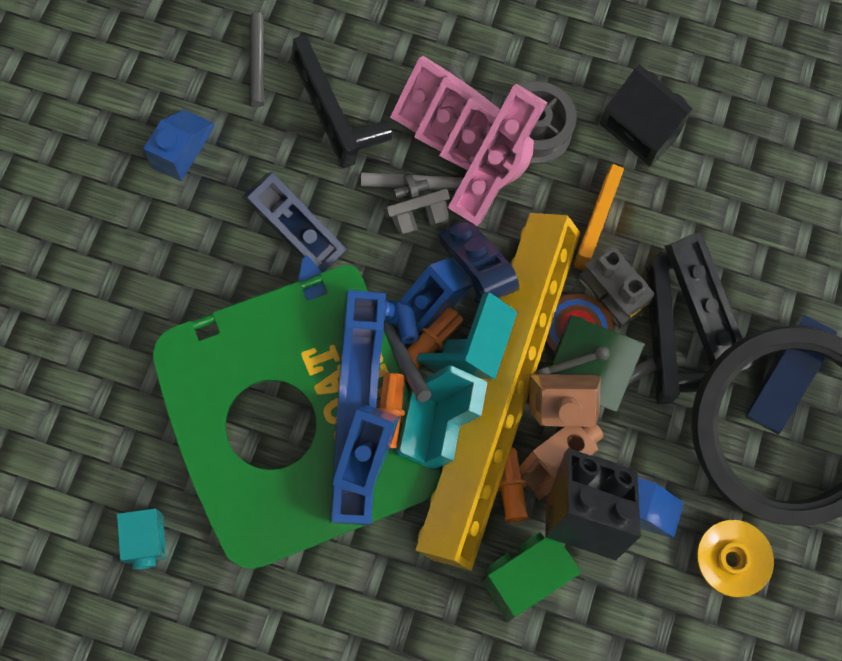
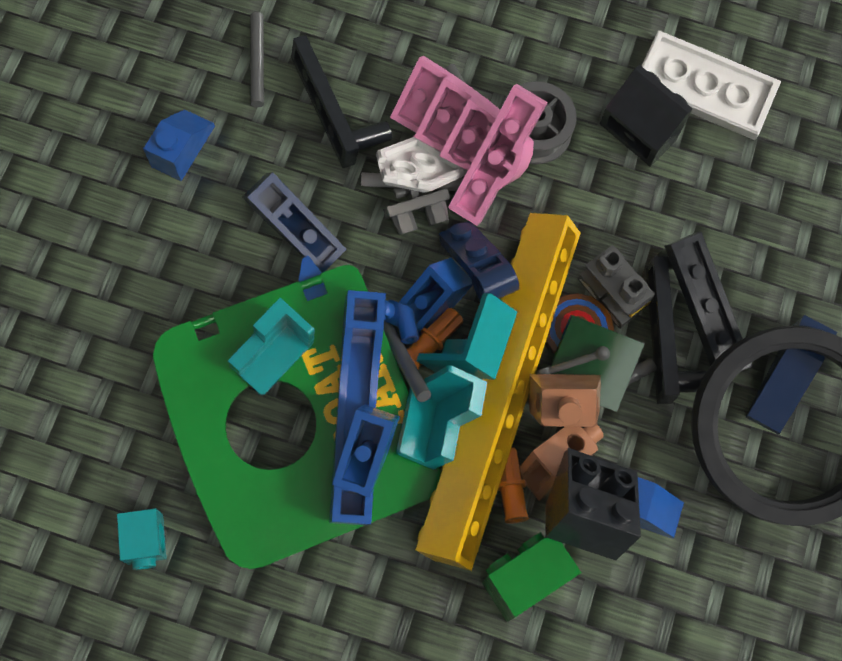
orange axle [376,373,406,449] -> none
light orange tile [573,164,624,271] -> none
yellow dish [697,520,774,598] -> none
none -> teal panel [228,298,315,396]
none -> white tile [376,137,468,193]
none -> white tile [642,30,781,140]

